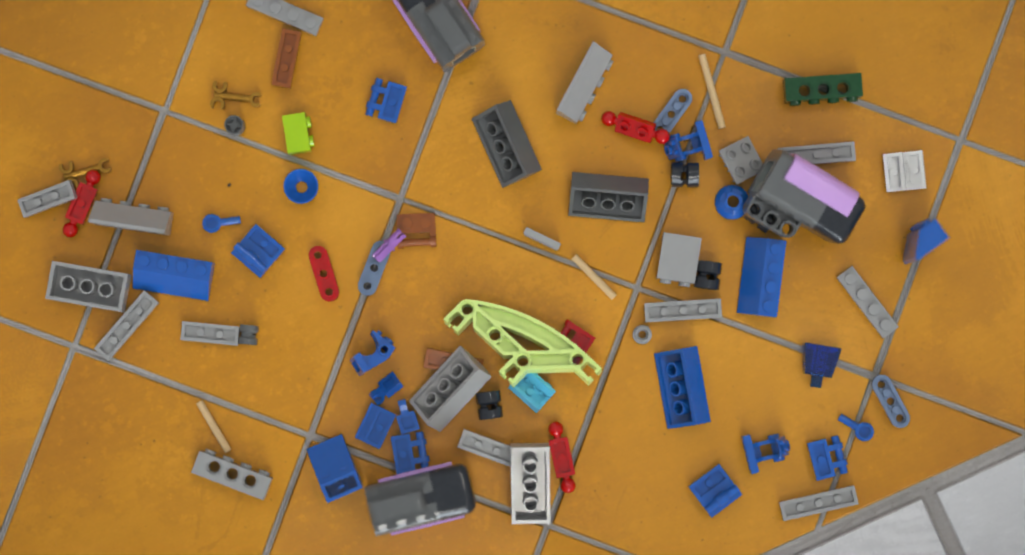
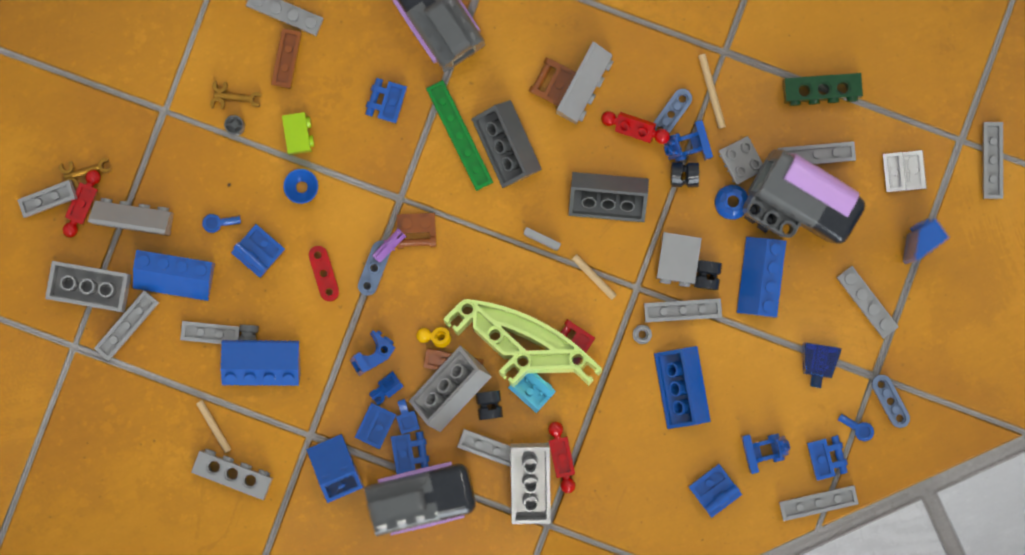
none -> blue slope [221,340,301,386]
none -> yellow plate [416,327,451,348]
none -> green tile [426,80,493,191]
none -> dark orange plate [529,57,576,107]
none -> light grey plate [982,122,1003,199]

